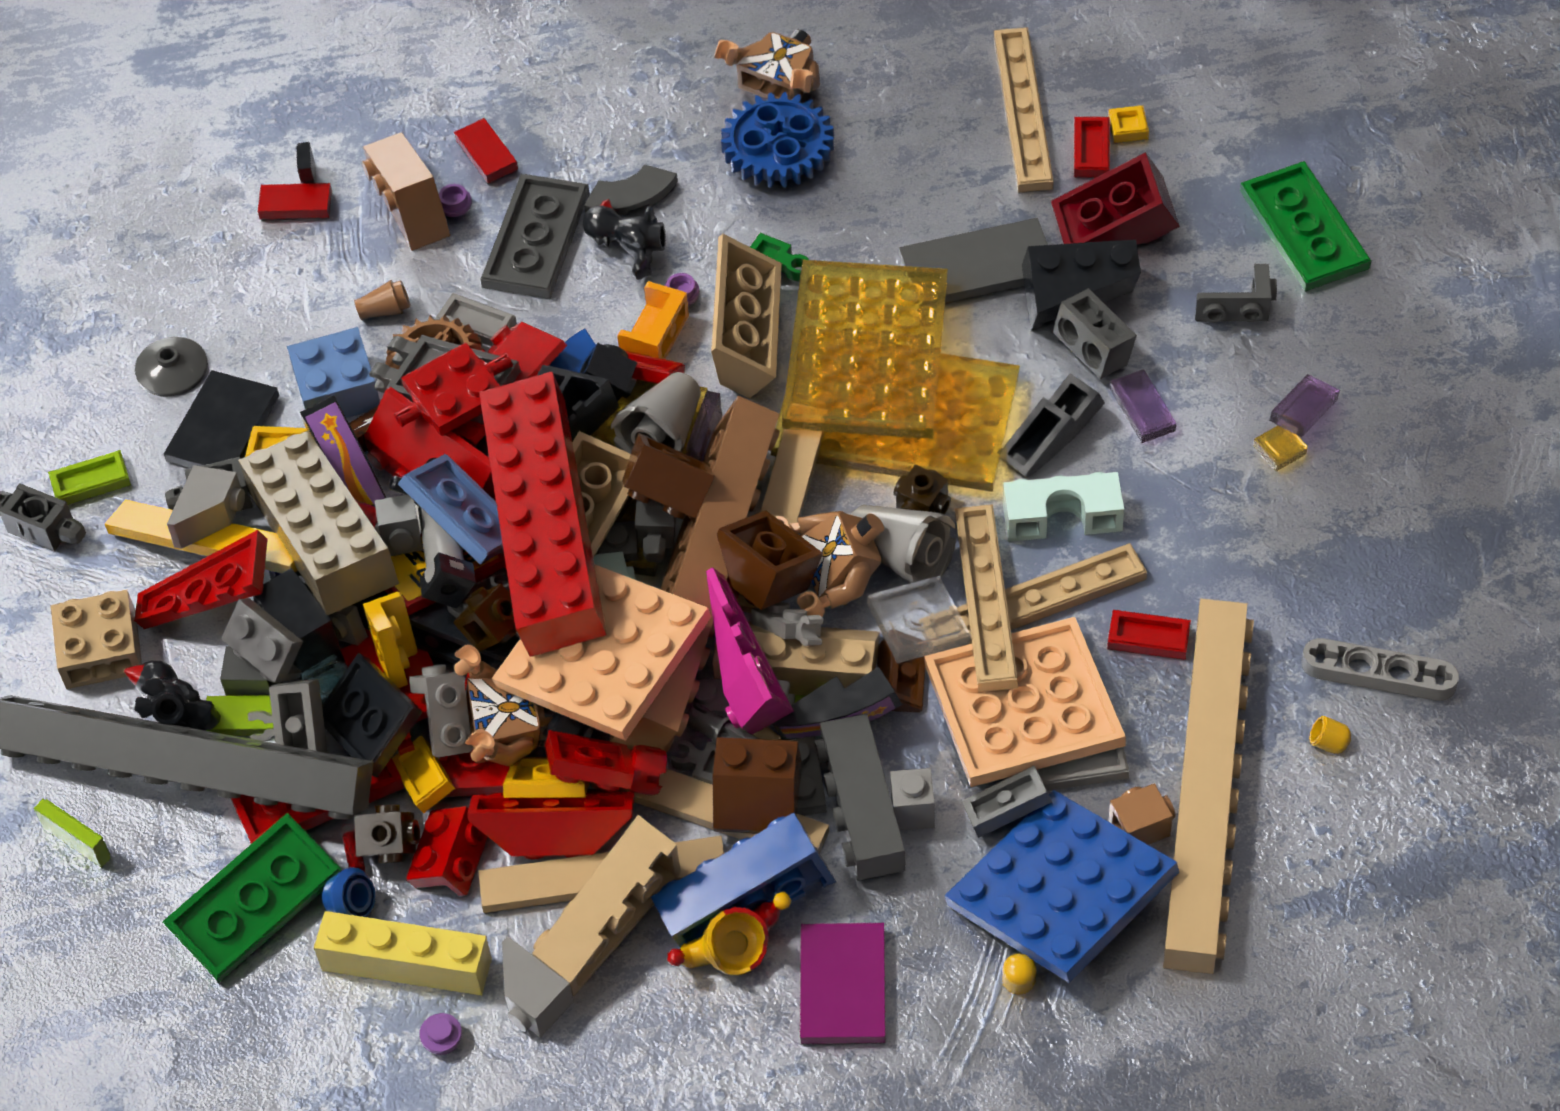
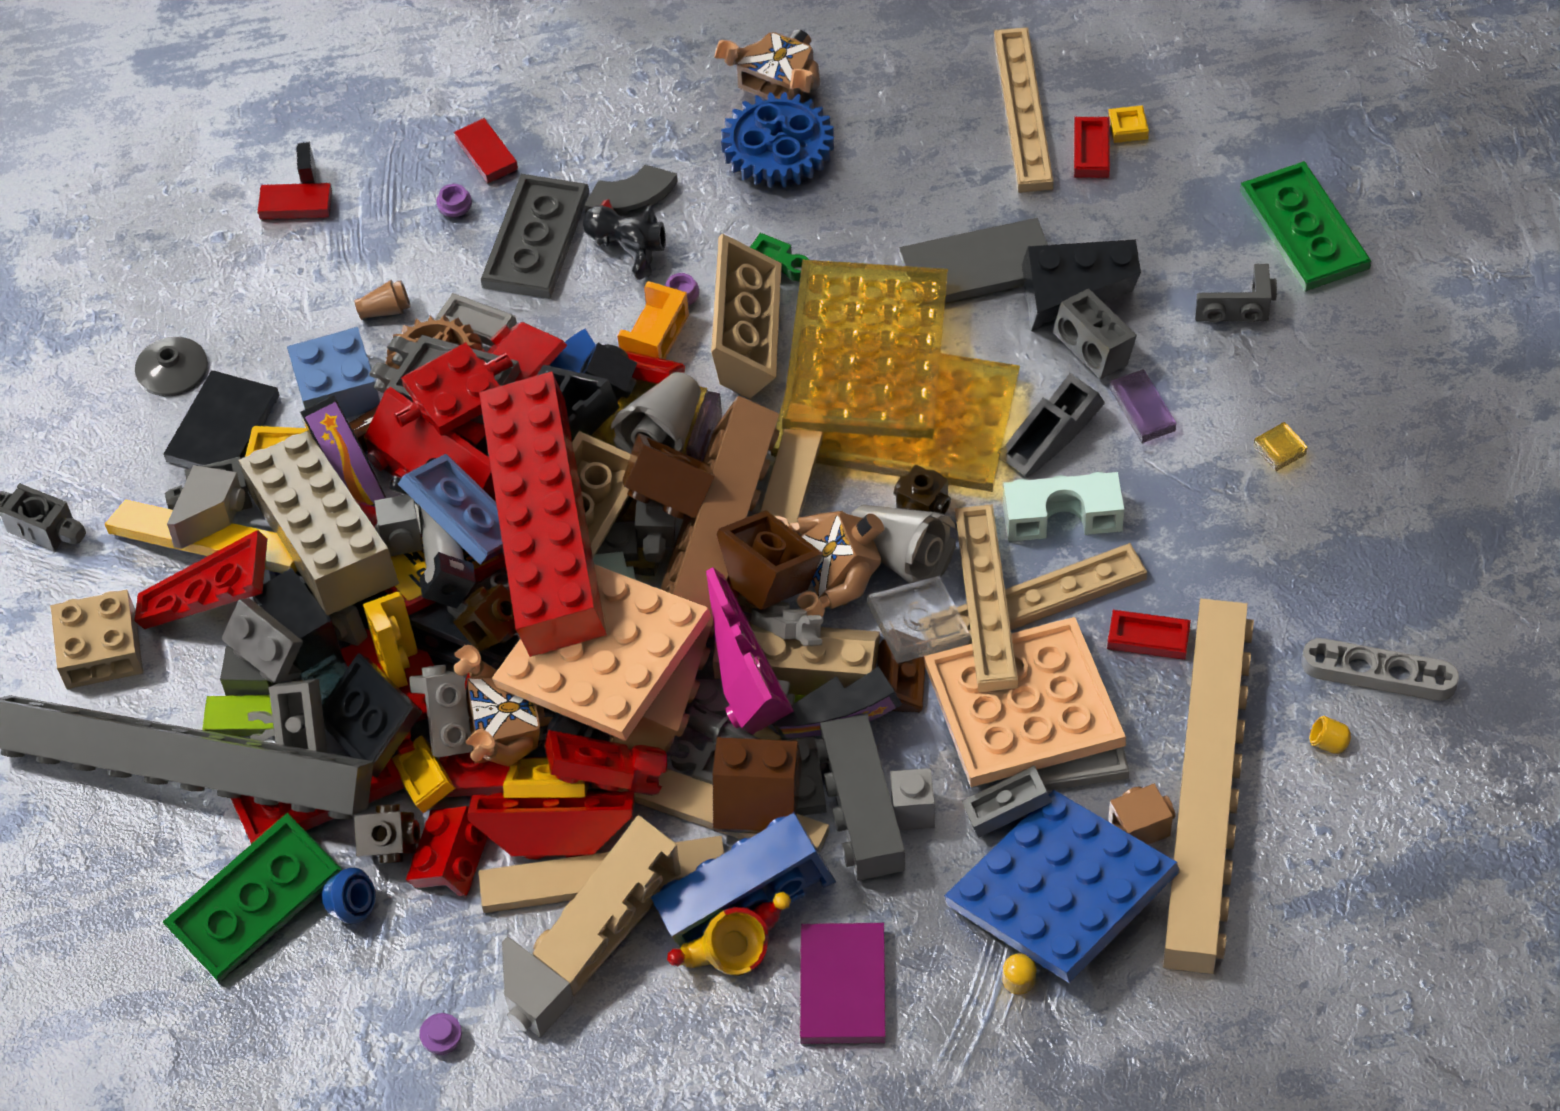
lime tile [33,799,111,868] -> none
lime tile [48,450,131,505] -> none
black animal [124,660,221,731] -> none
light yellow brick [314,911,492,996] -> none
red piece [342,824,366,872] -> none
medium nougat wedge [362,132,451,251] -> none
dark red slope [1051,152,1180,245] -> none
clear purple tile [1269,374,1340,437] -> none

